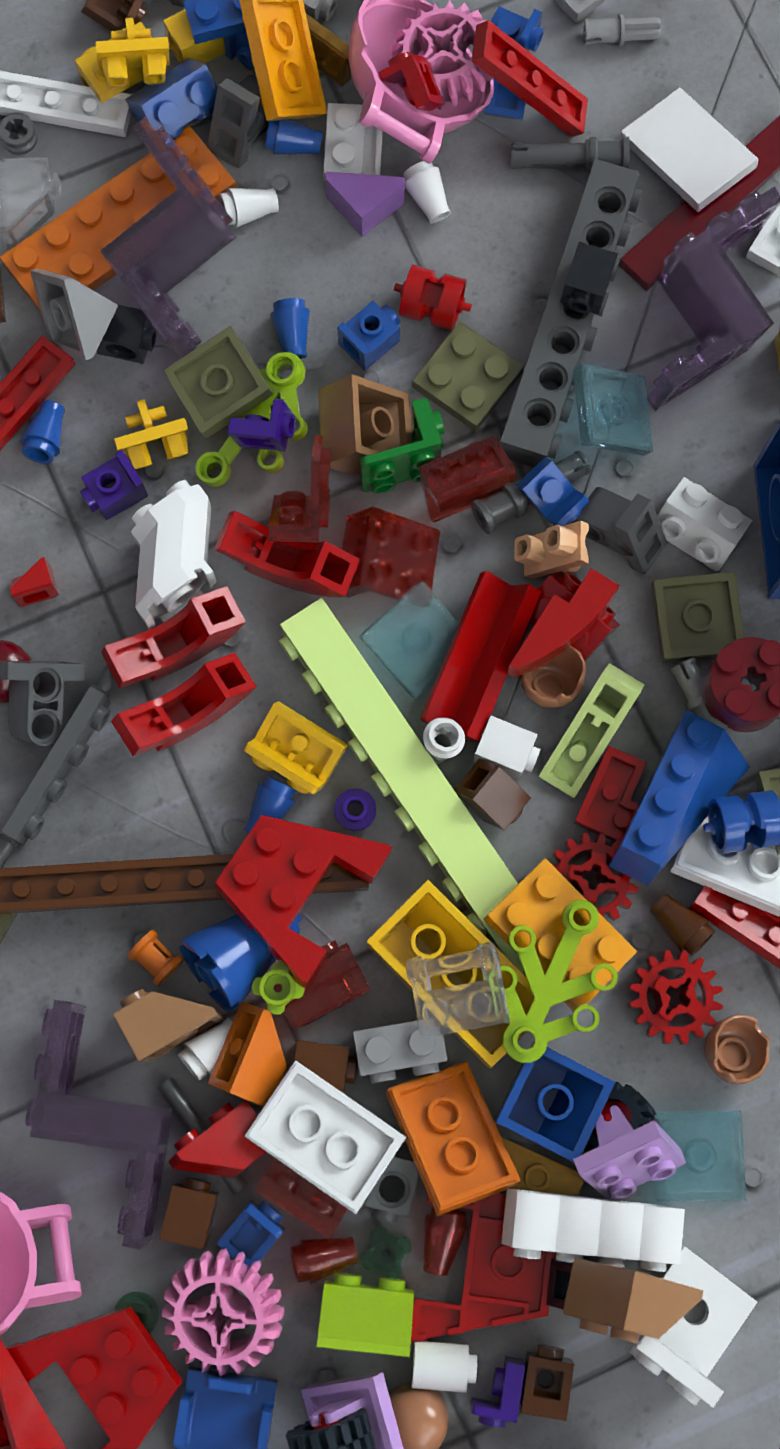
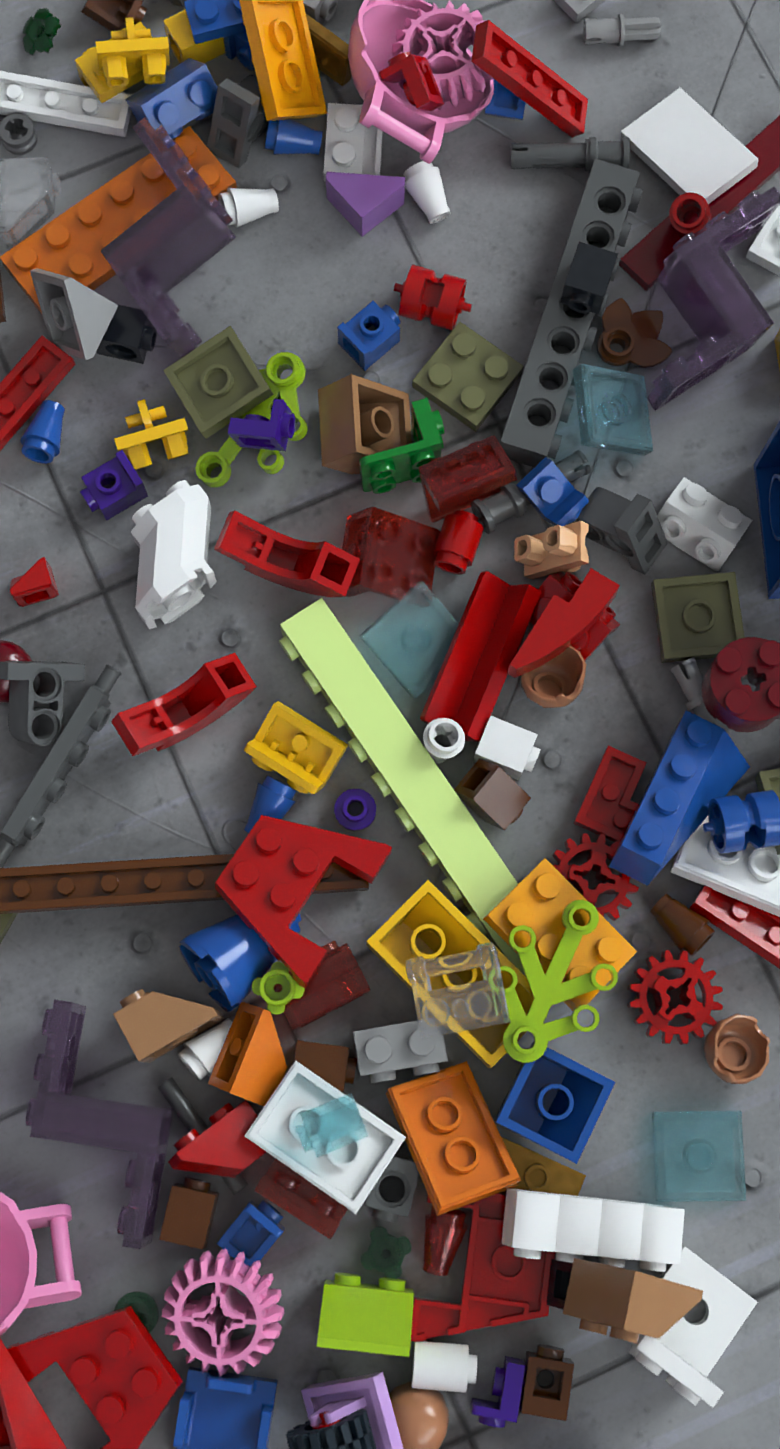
red arch [101,586,246,689] -> none
orange bush [127,929,184,987] -> none
clear red bracket [269,435,331,542] -> none
blue cone [270,298,310,359] -> none
clear red cone [290,1236,358,1285] -> none
blue bracket [491,6,544,52] -> none
yellowish green slope [538,663,645,798] -> none
lavender plate [573,1082,686,1200] -> none
none -> dark green plant [22,8,61,55]
none -> clear light blue brick [295,1093,368,1157]
none -> red brick [433,510,484,575]
none -> reddish brown plate [597,298,672,368]
none -> red brick [669,192,712,240]

